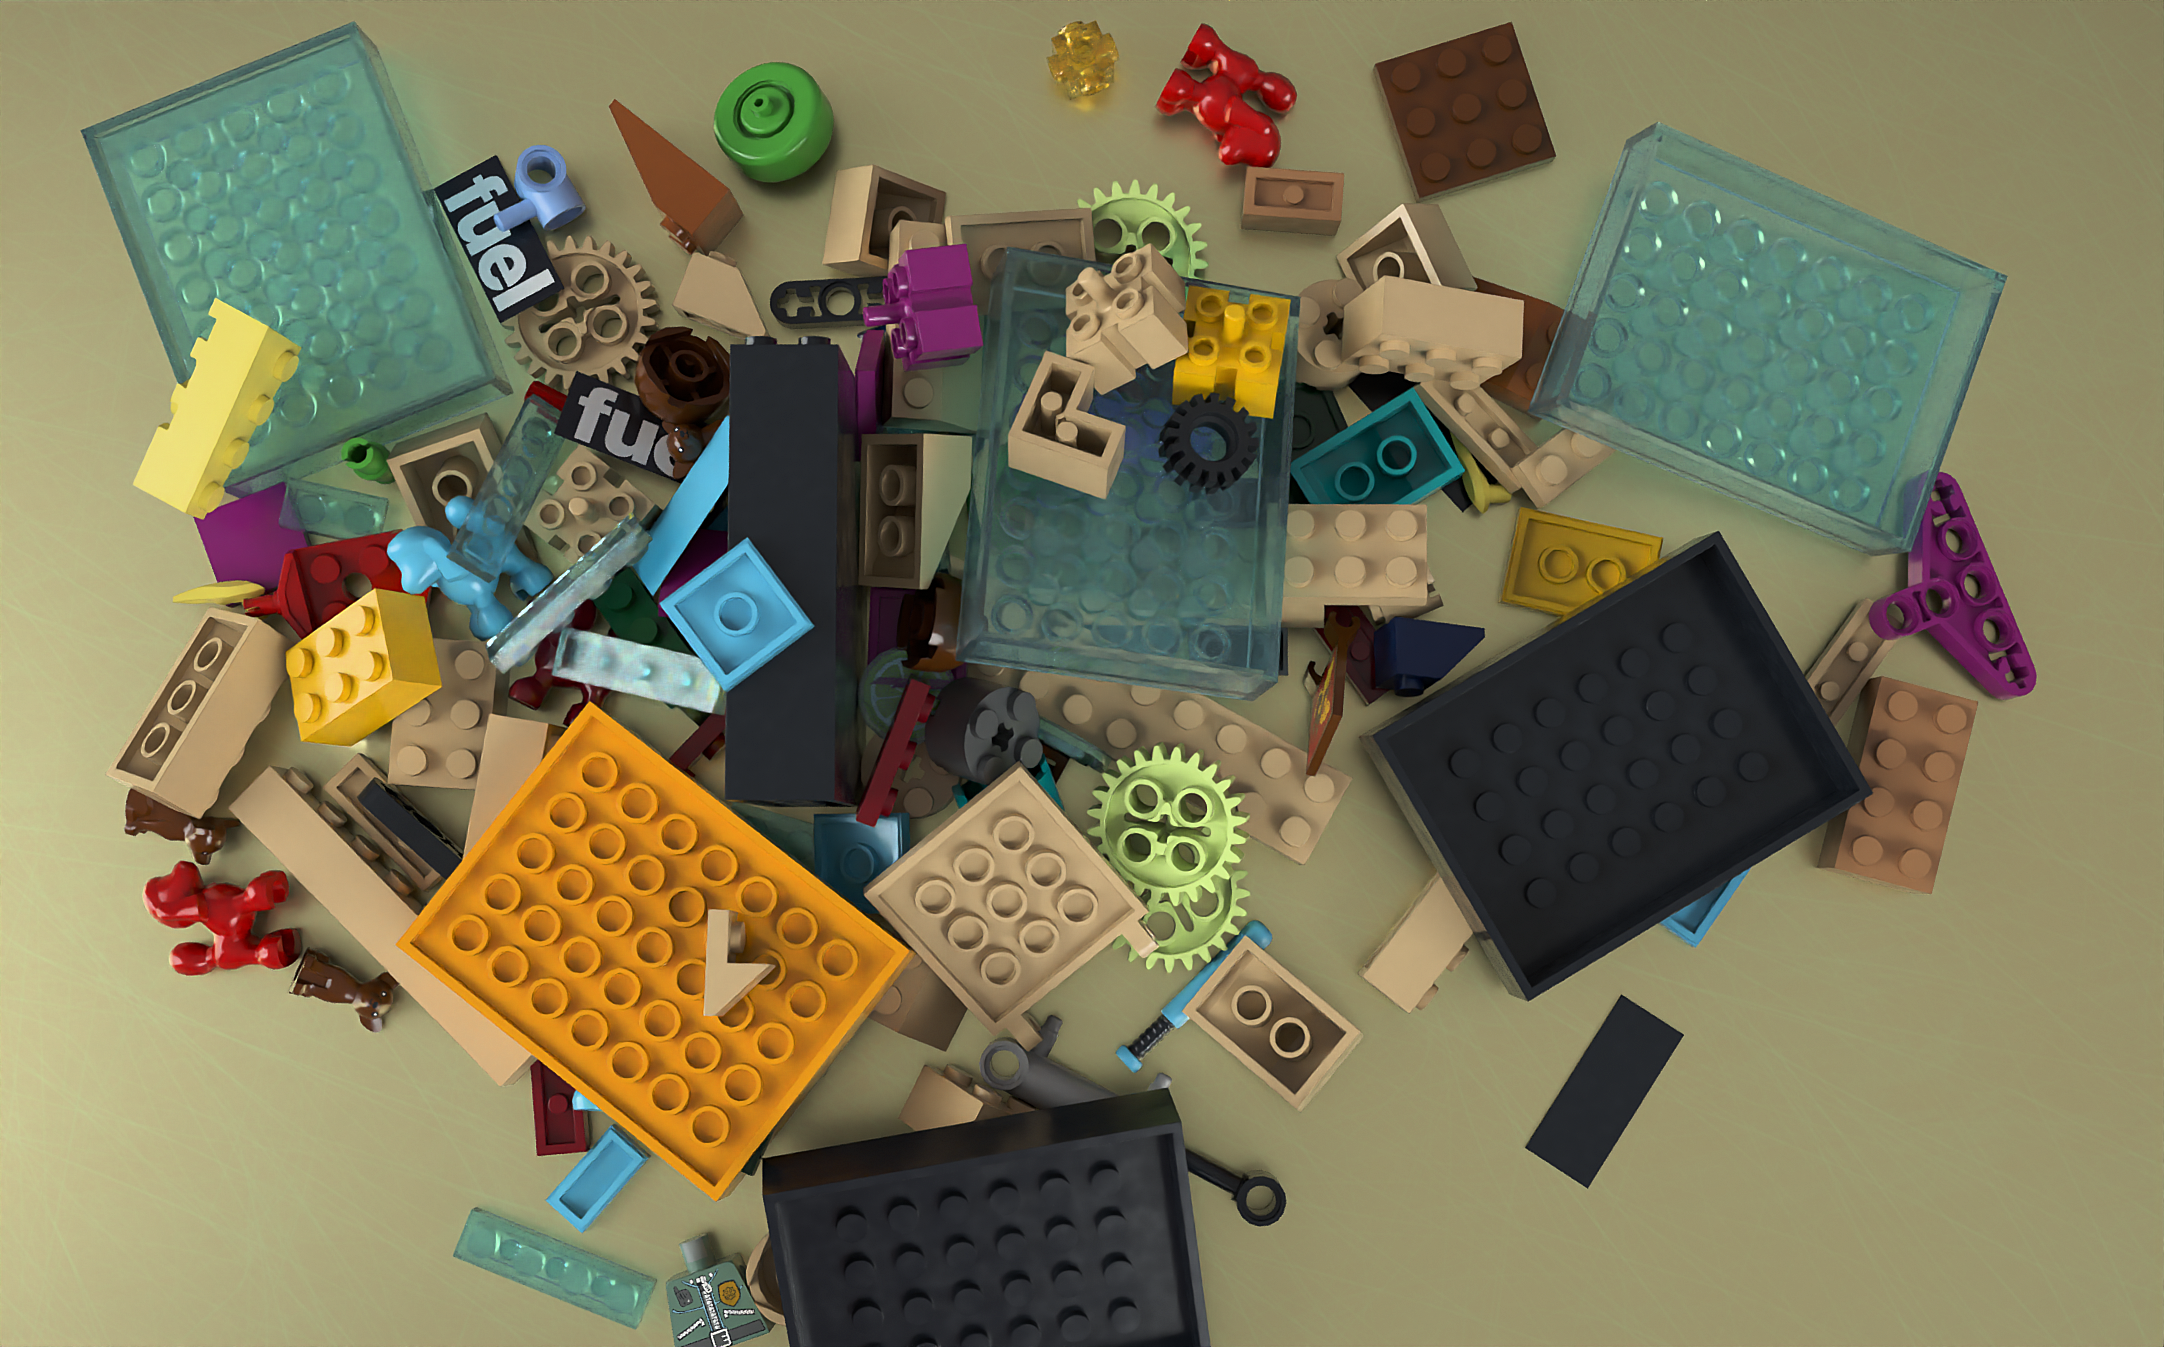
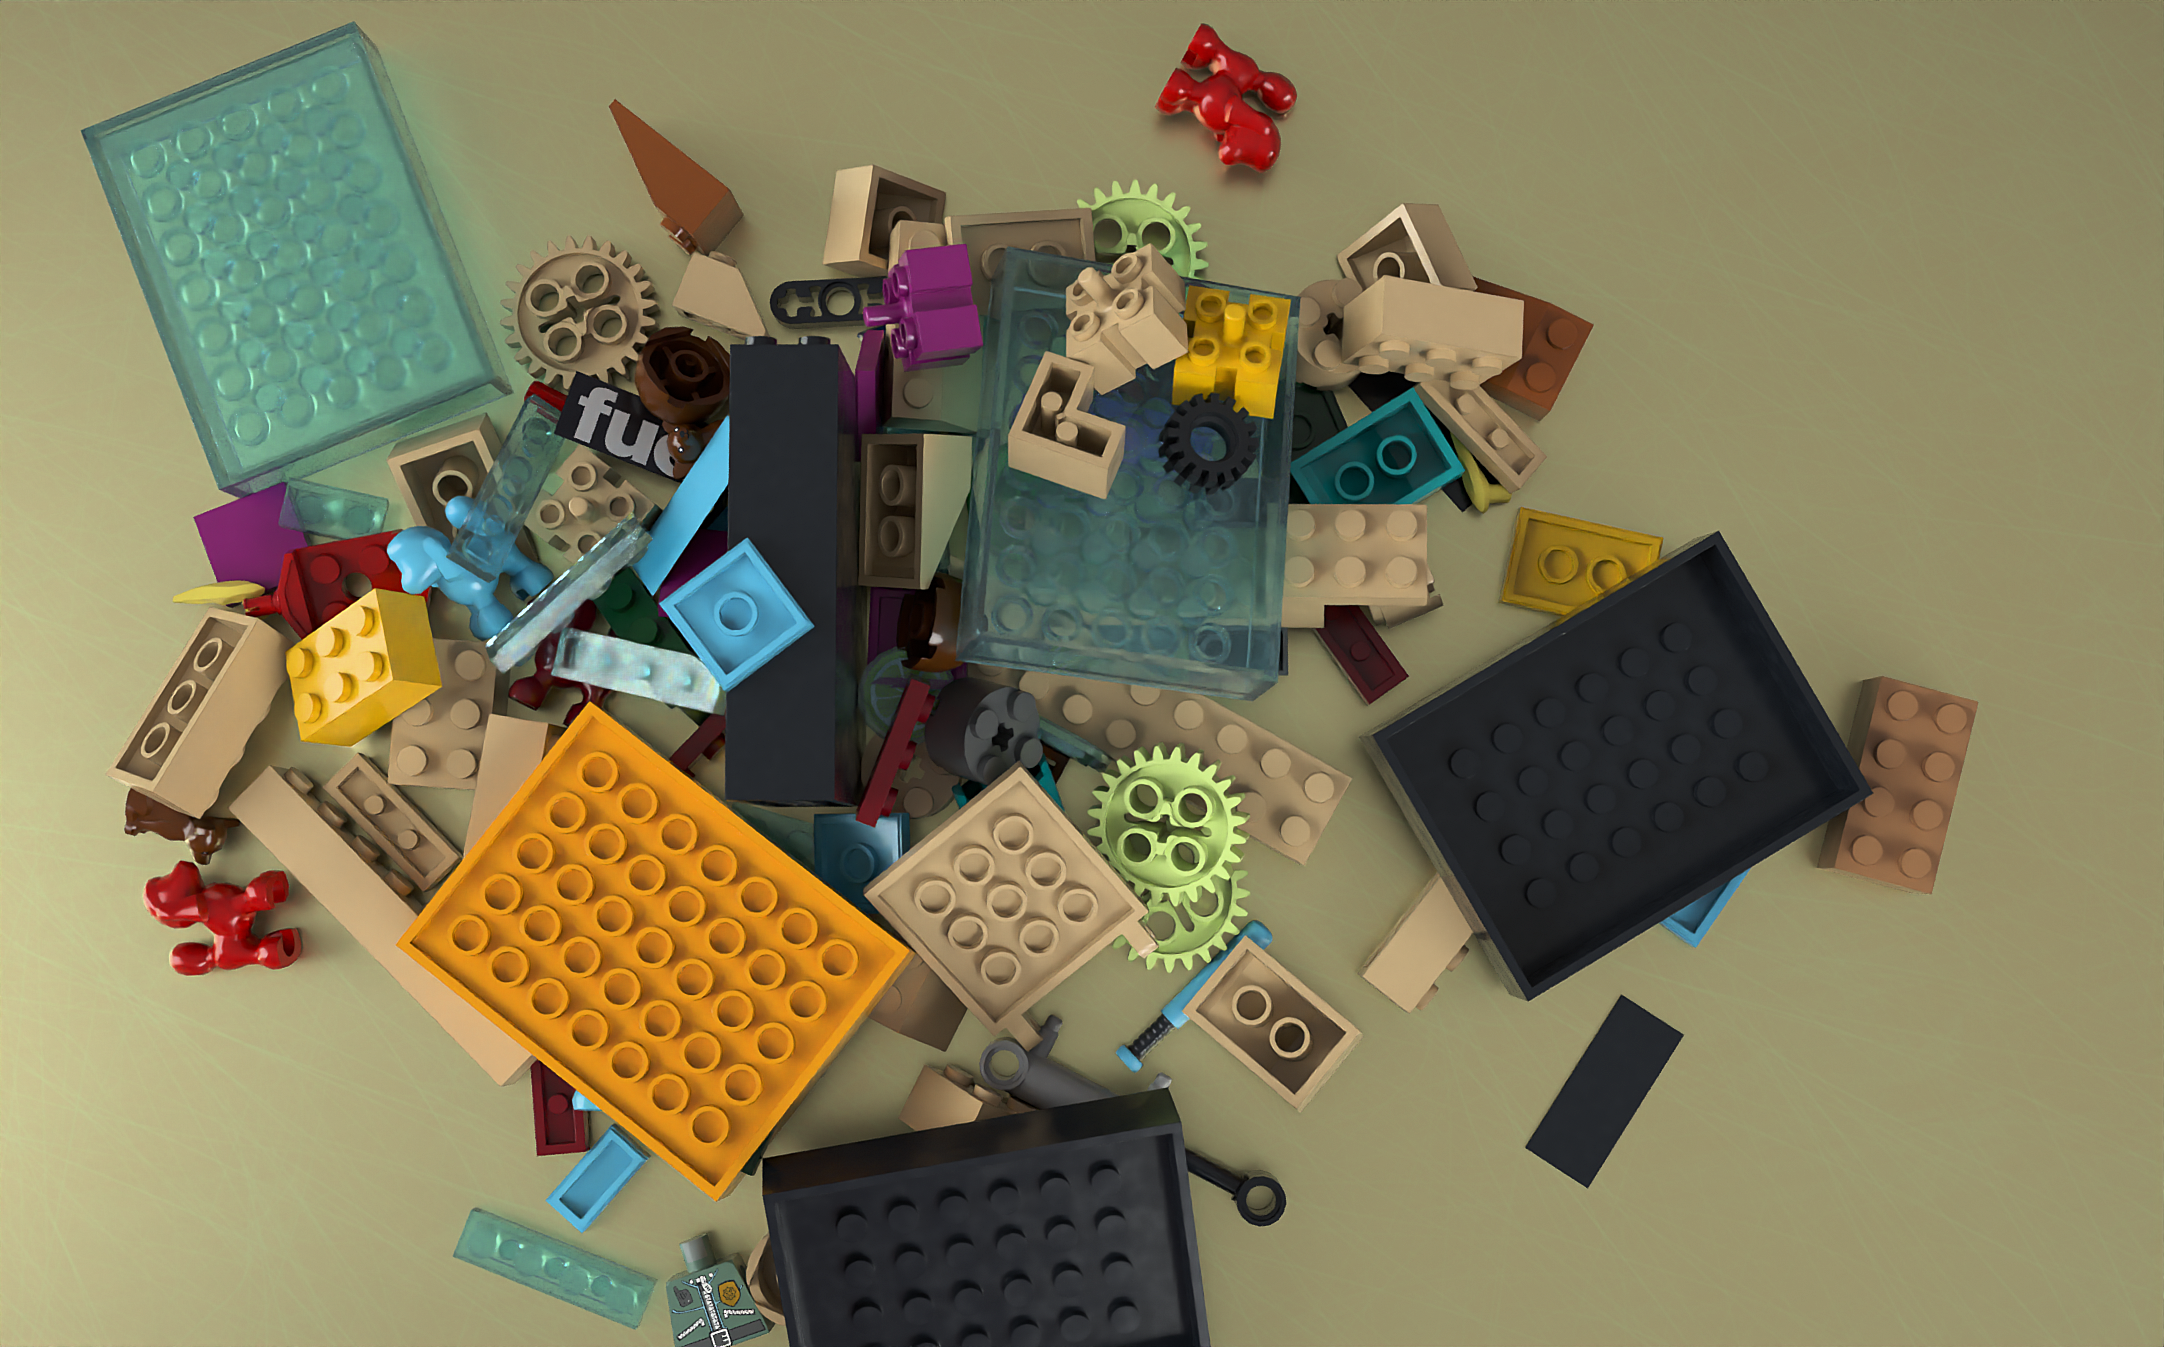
light yellow wedge [133,298,301,520] -> none
reddish brown animal [289,947,400,1033] -> none
bright green pin [341,438,396,484] -> none
black beam [357,777,464,880] -> none
sticker [434,155,565,323] -> none
light blue piece [493,145,586,232] -> none
tan slope [703,909,776,1016] -> none
bright green wheel [713,62,834,182] -> none
clear yellow brick [1046,20,1120,100] -> none
medium nougat panel [1241,166,1344,236] -> none
reddish brown flag [1303,611,1361,777] -> none
reddish brown plate [1373,22,1556,203] -> none
dark blue slope [1374,616,1485,697] -> none
tan plate [1510,385,1650,509] -> none
clear light blue container [1527,122,2008,556] -> none
tan plate [1805,598,1903,727] -> none
magenta beam [1869,472,2037,700] -> none

